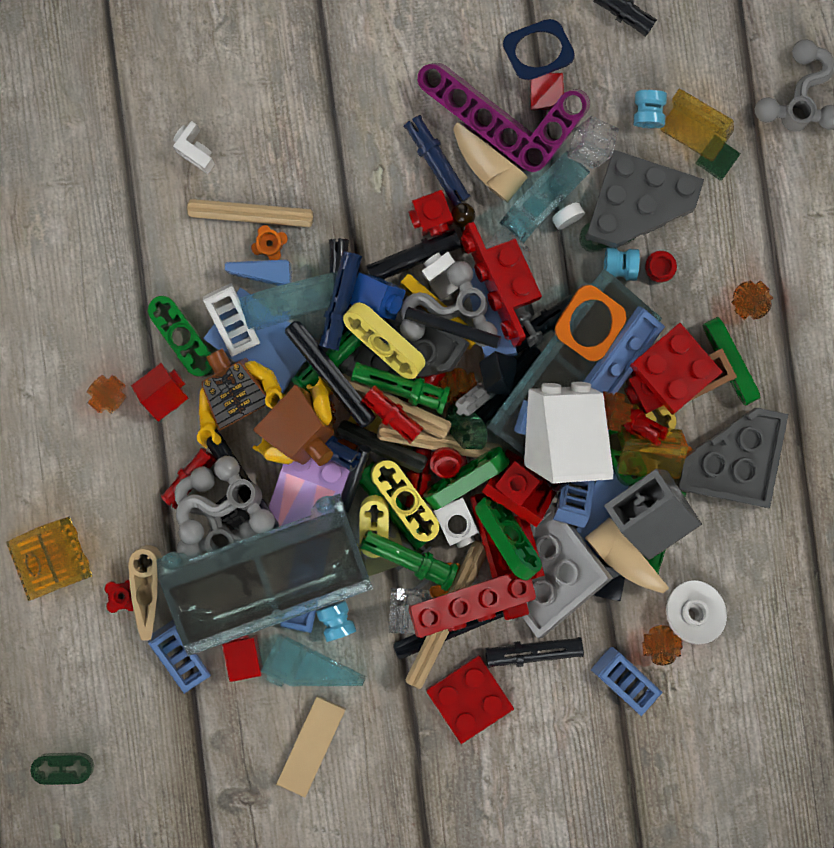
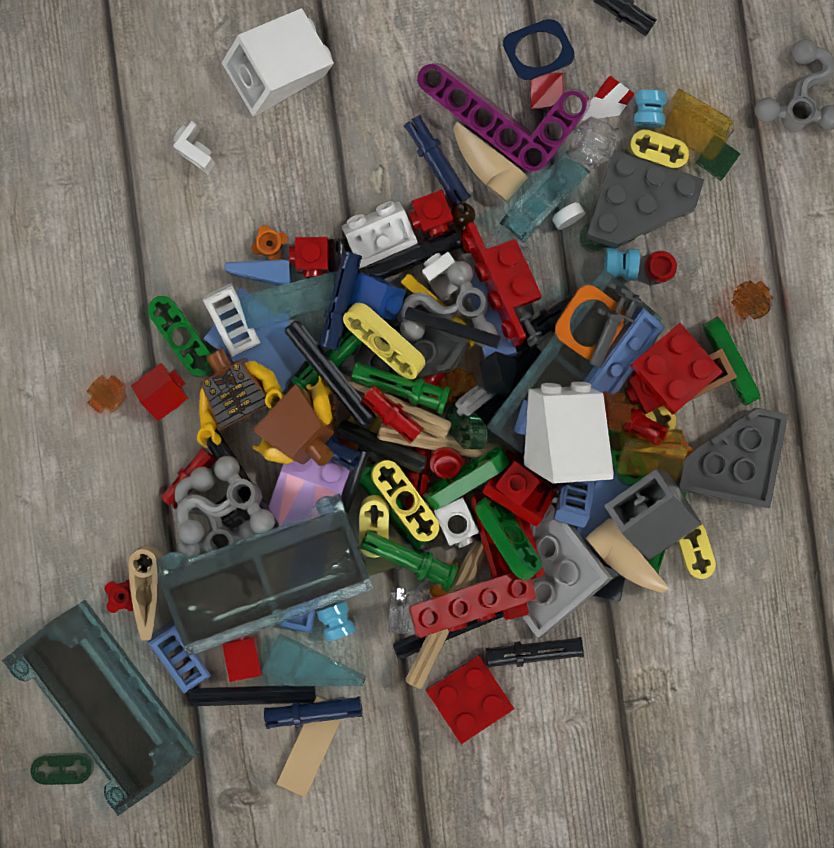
clear yellow slope [6,516,92,601] -> none
tan axle [187,199,313,227] -> none
medium blue slope [591,647,663,716] -> none
clear orange gear [642,625,683,666] -> none
white dish [666,580,727,645] -> none
none -> windscreen [2,600,200,816]
none -> black axle [189,684,316,707]
none -> white slope [222,8,334,117]
none -> dark blue pin [264,696,363,729]
none -> red brick [289,237,330,278]
none -> white bracket [341,201,418,269]
none -> white sticker [581,76,634,121]
none -> dark grey piece [589,282,643,368]
none -> light yellow beam [629,130,689,170]
none -> light yellow beam [677,525,716,579]

